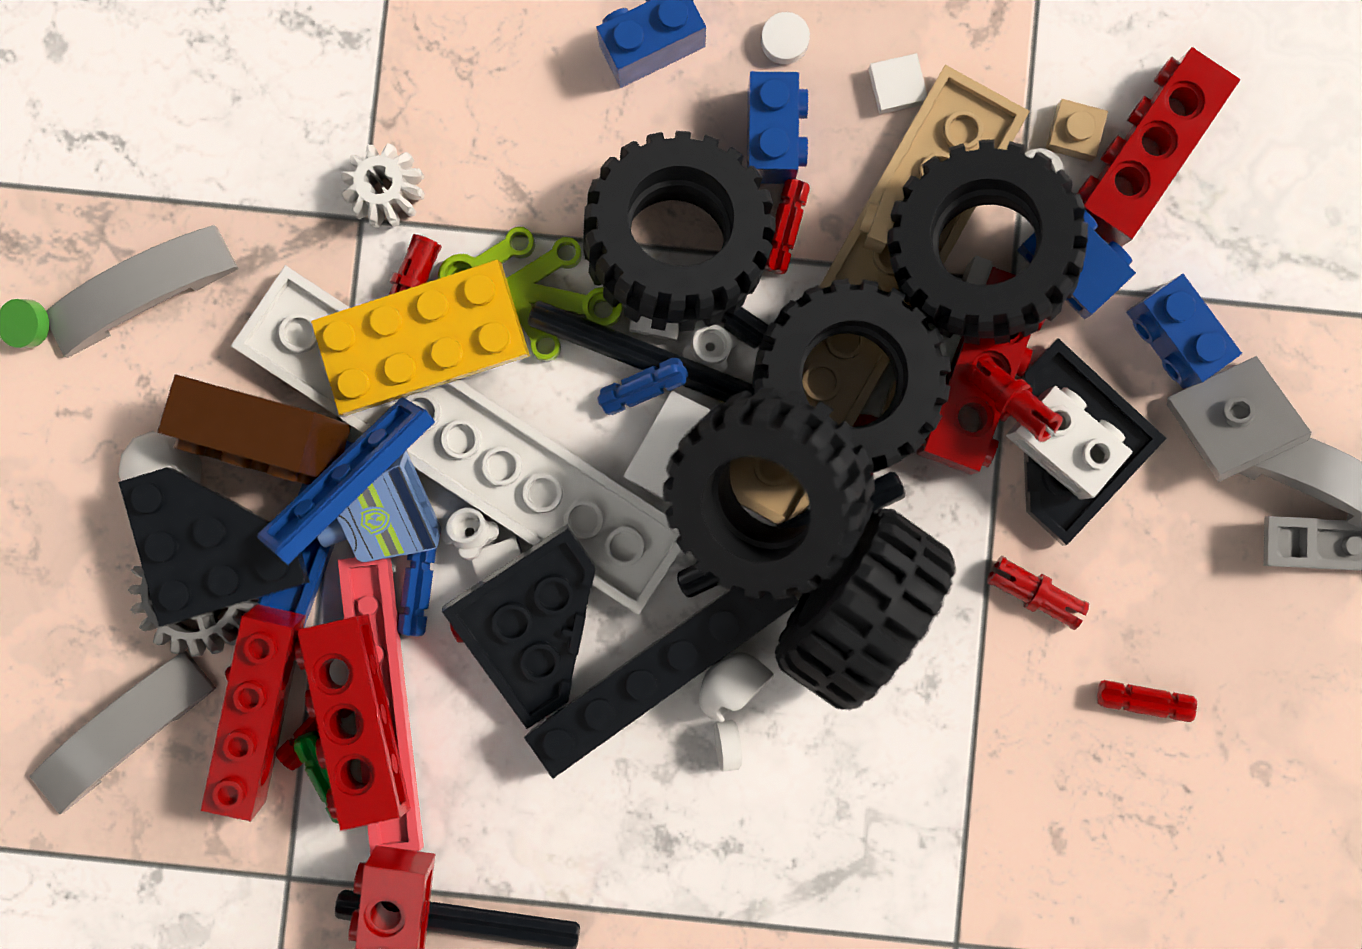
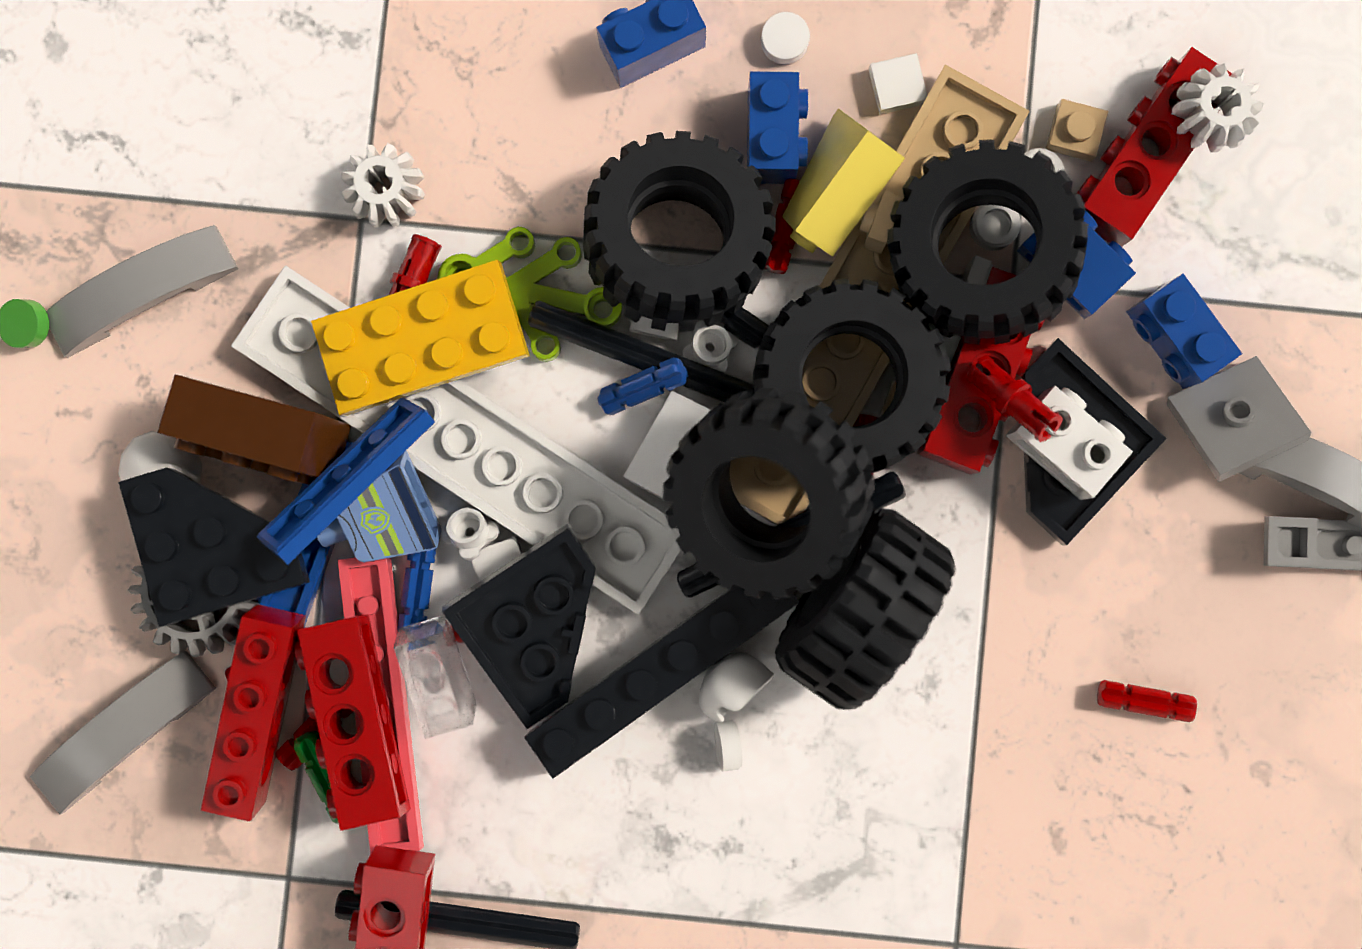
red pin [987,556,1090,630] -> none
none -> clear brick [393,615,477,739]
none -> light yellow slope [782,108,905,257]
none -> white tile [969,205,1021,251]
none -> white gear [1171,63,1265,153]

